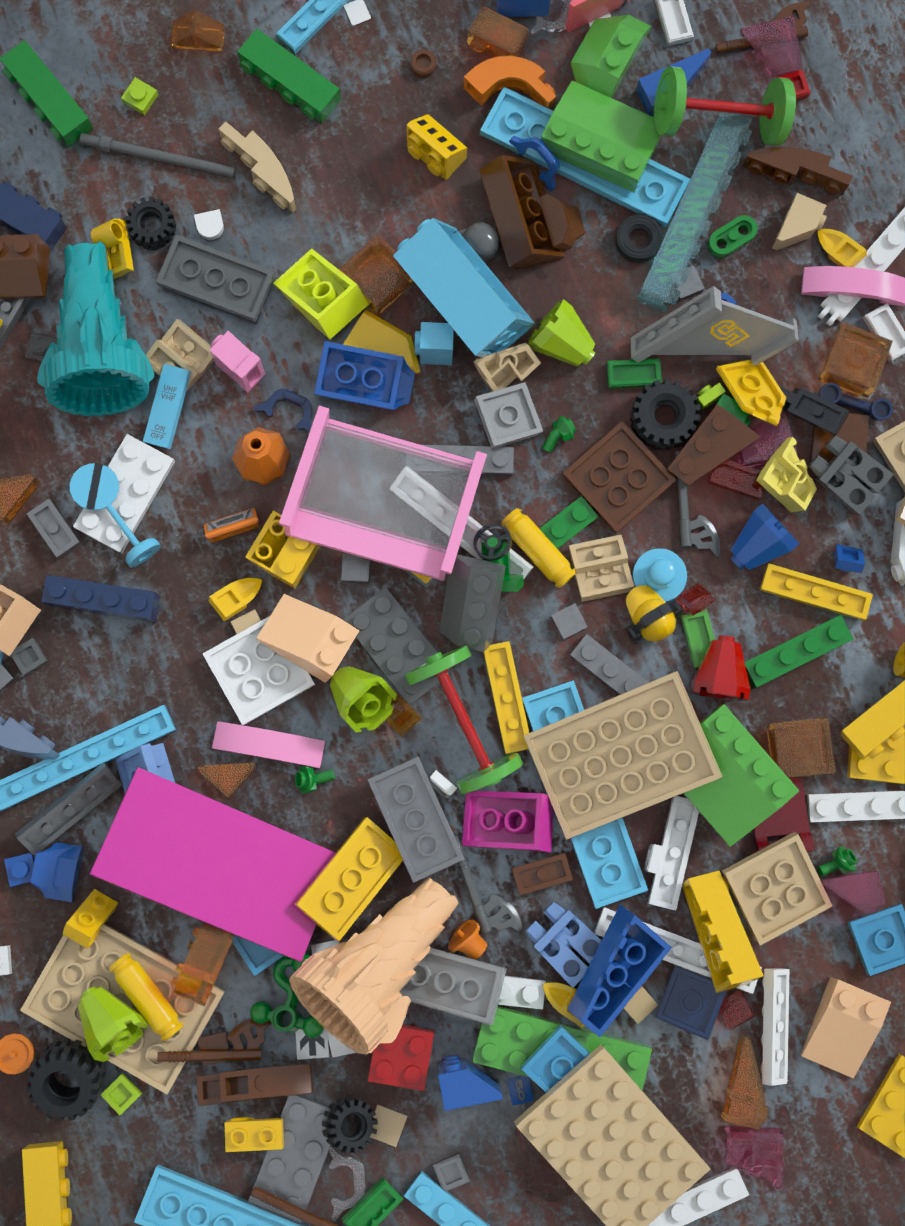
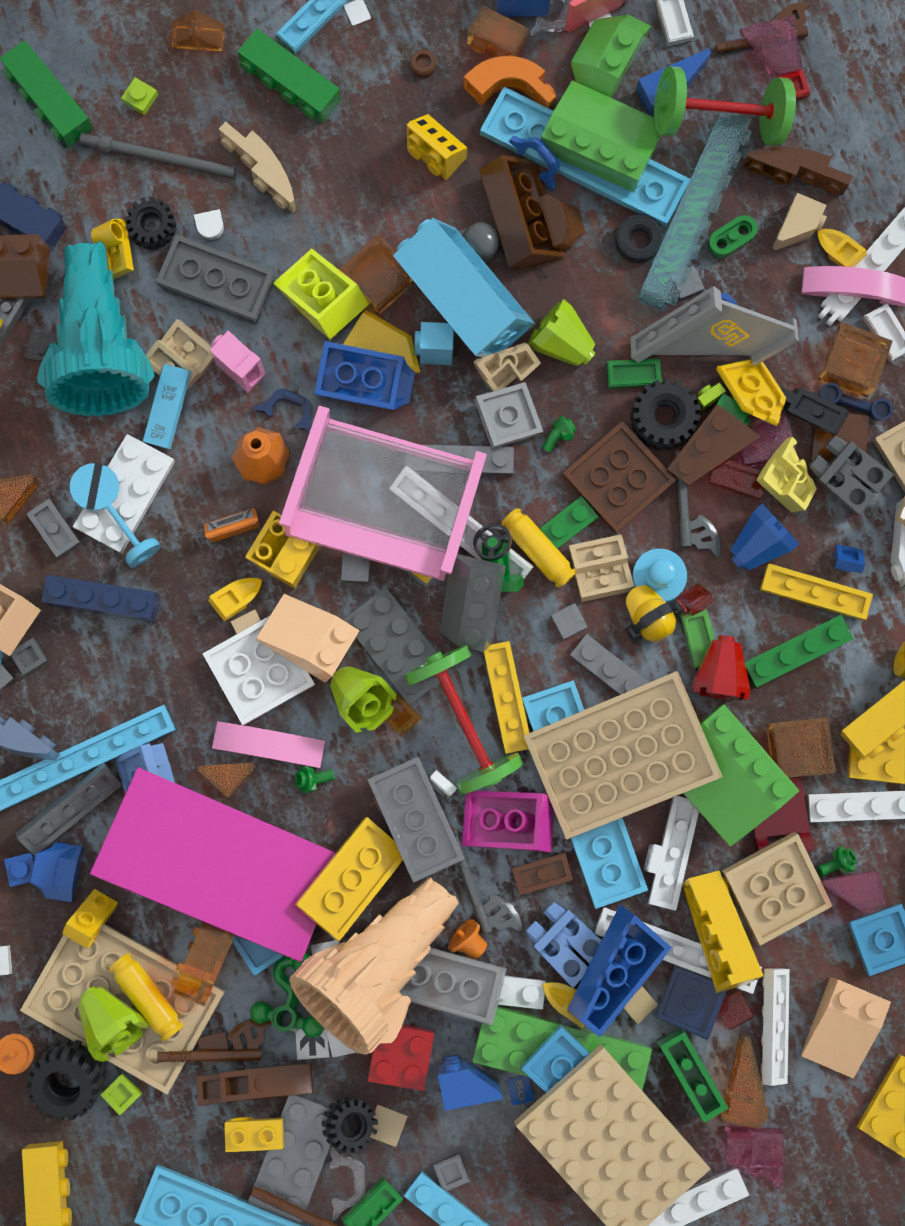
none -> green brick [656,1028,729,1123]

